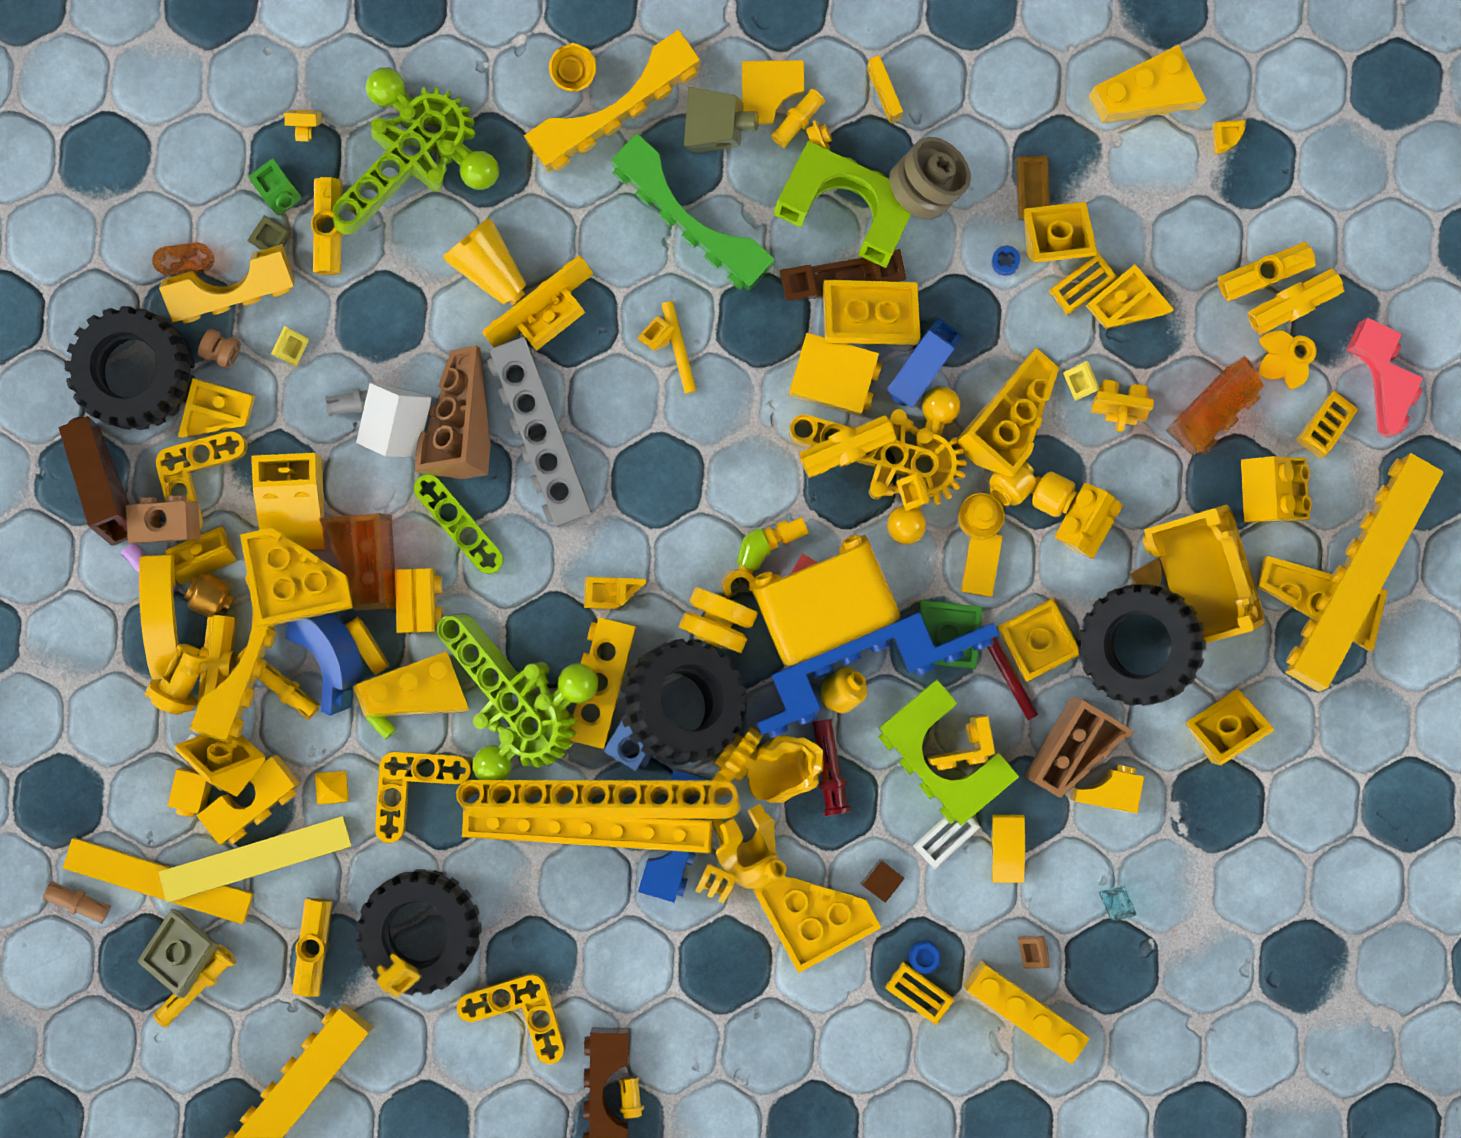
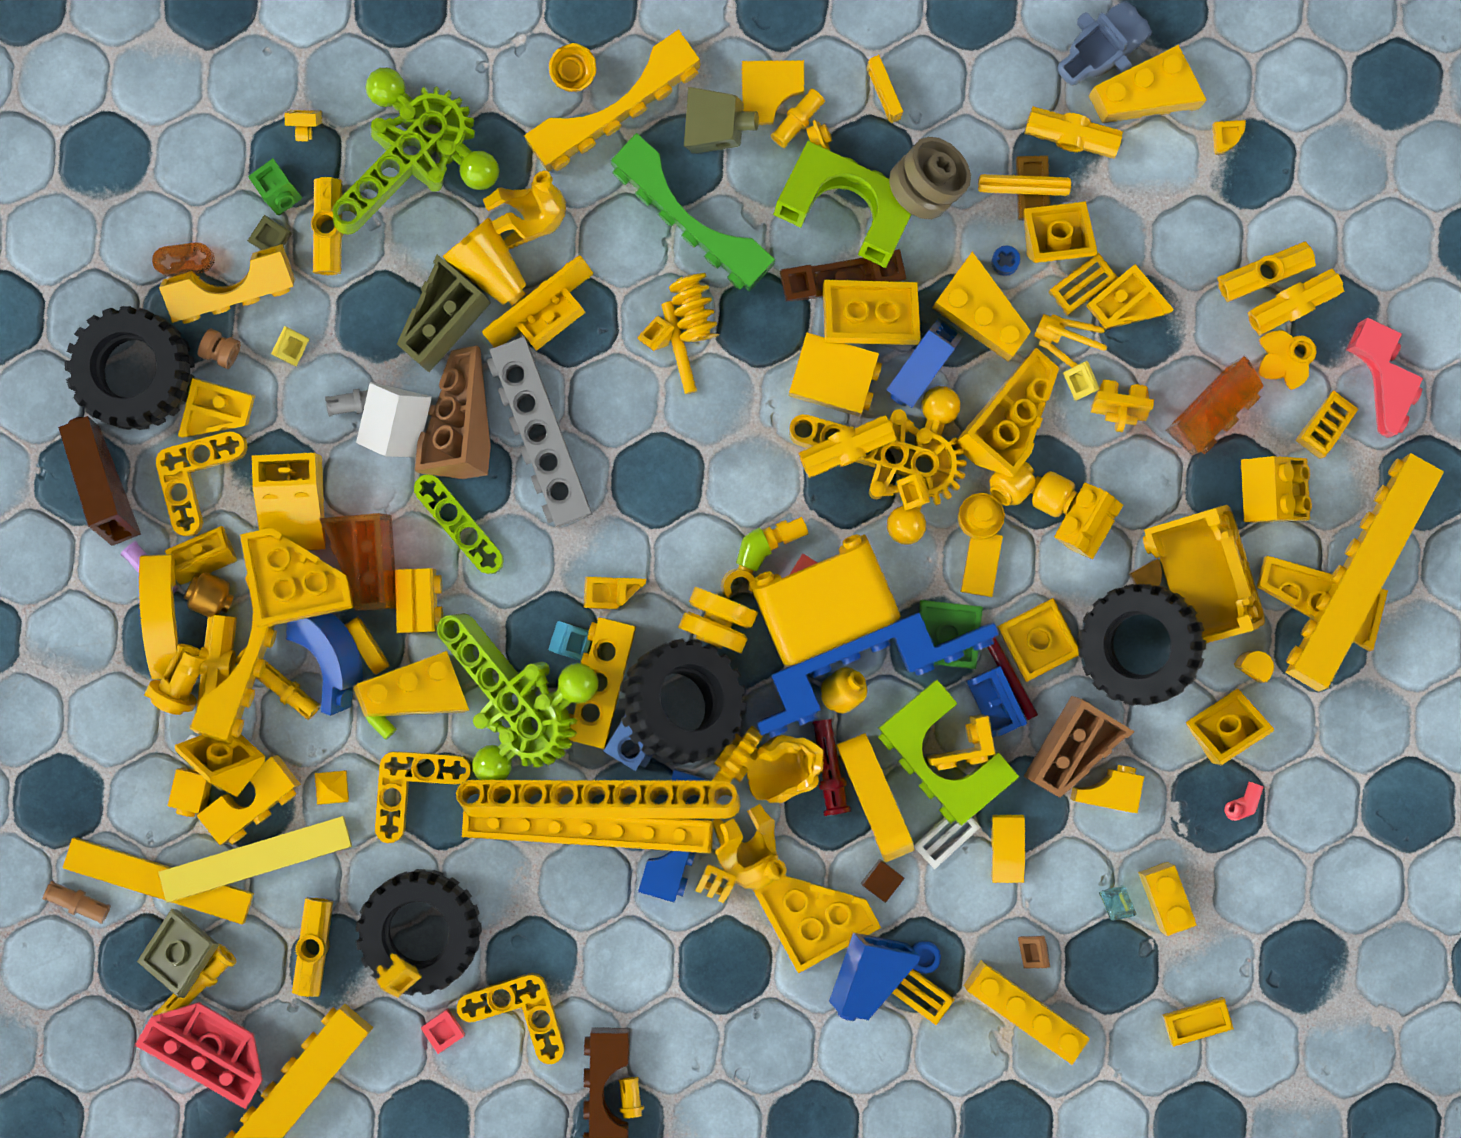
medium nougat brick [126,495,201,543] -> none
none -> coral wedge [135,1002,263,1109]
none -> olive wedge [397,254,491,372]
none -> coral tile [421,1008,465,1054]
none -> yellow piece [483,170,566,250]
none -> medium azure slope [549,621,591,661]
none -> yellow piece [669,273,719,342]
none -> blue slope [829,932,920,1021]
none -> yellow beam [836,733,915,863]
none -> yellow wedge [932,252,1031,361]
none -> blue hinge [966,666,1028,738]
none -> yellow axle [978,174,1071,196]
none -> yellow piece [1024,106,1123,159]
none -> yellow plant [1034,314,1107,368]
none -> sand blue piece [1058,0,1152,86]
none -> yellow brick [1138,862,1197,936]
none -> yellow tile [1162,997,1234,1047]
none -> coral arm [1224,782,1264,821]
none -> yellow brick [1233,651,1274,683]

